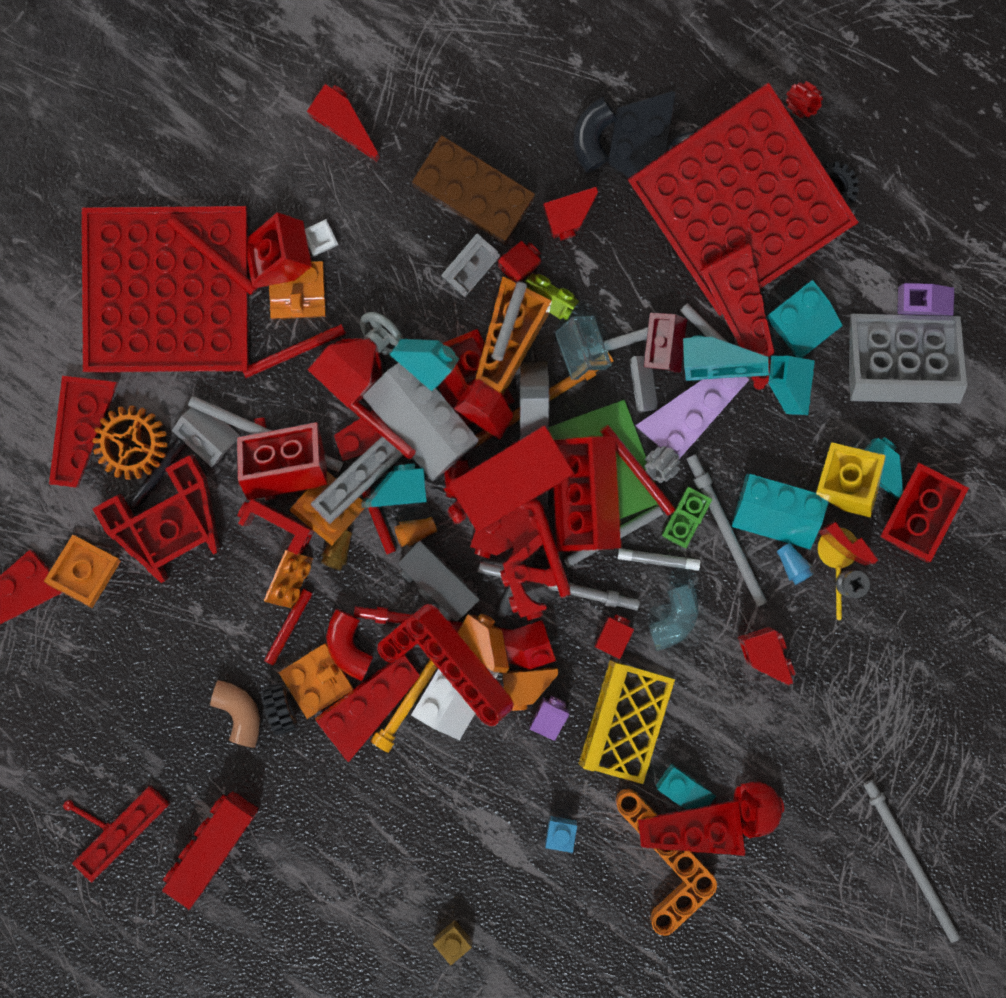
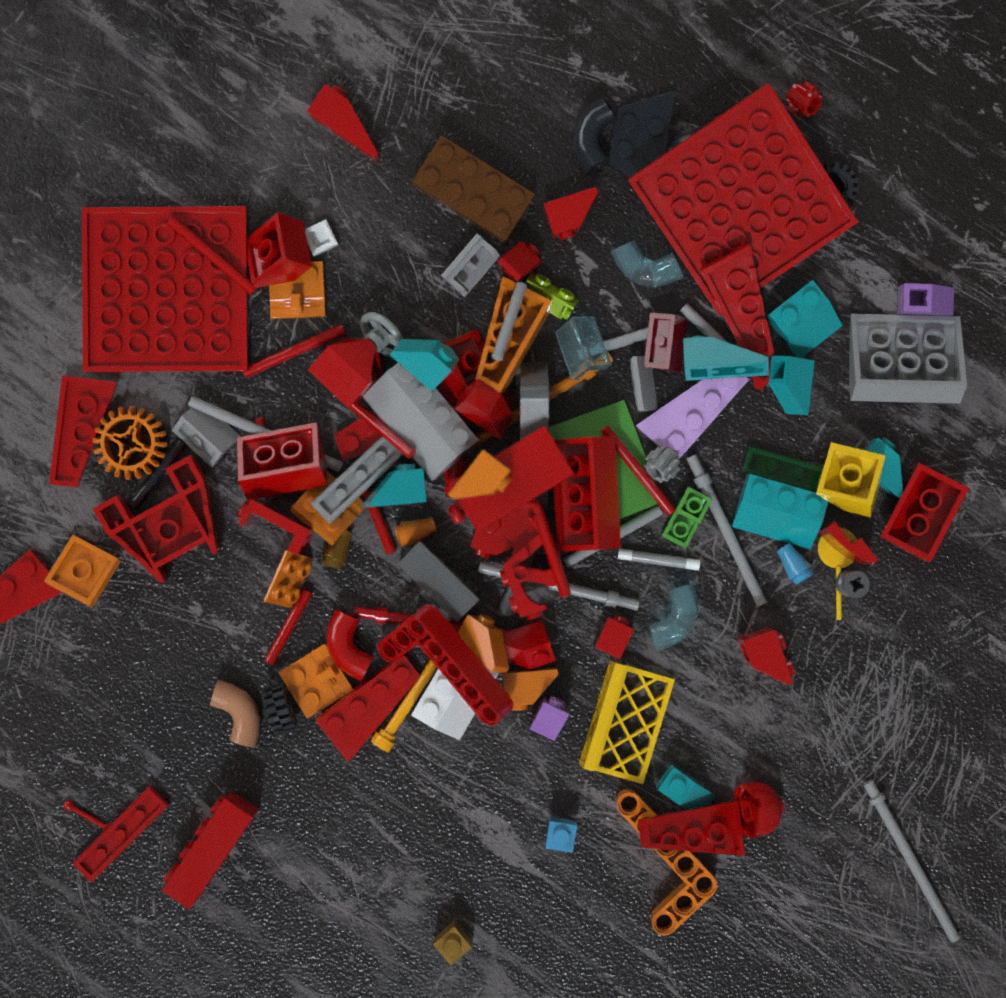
none -> orange slope [448,450,512,499]
none -> clear light blue cylinder [610,240,683,288]
none -> dark green tile [741,446,824,493]

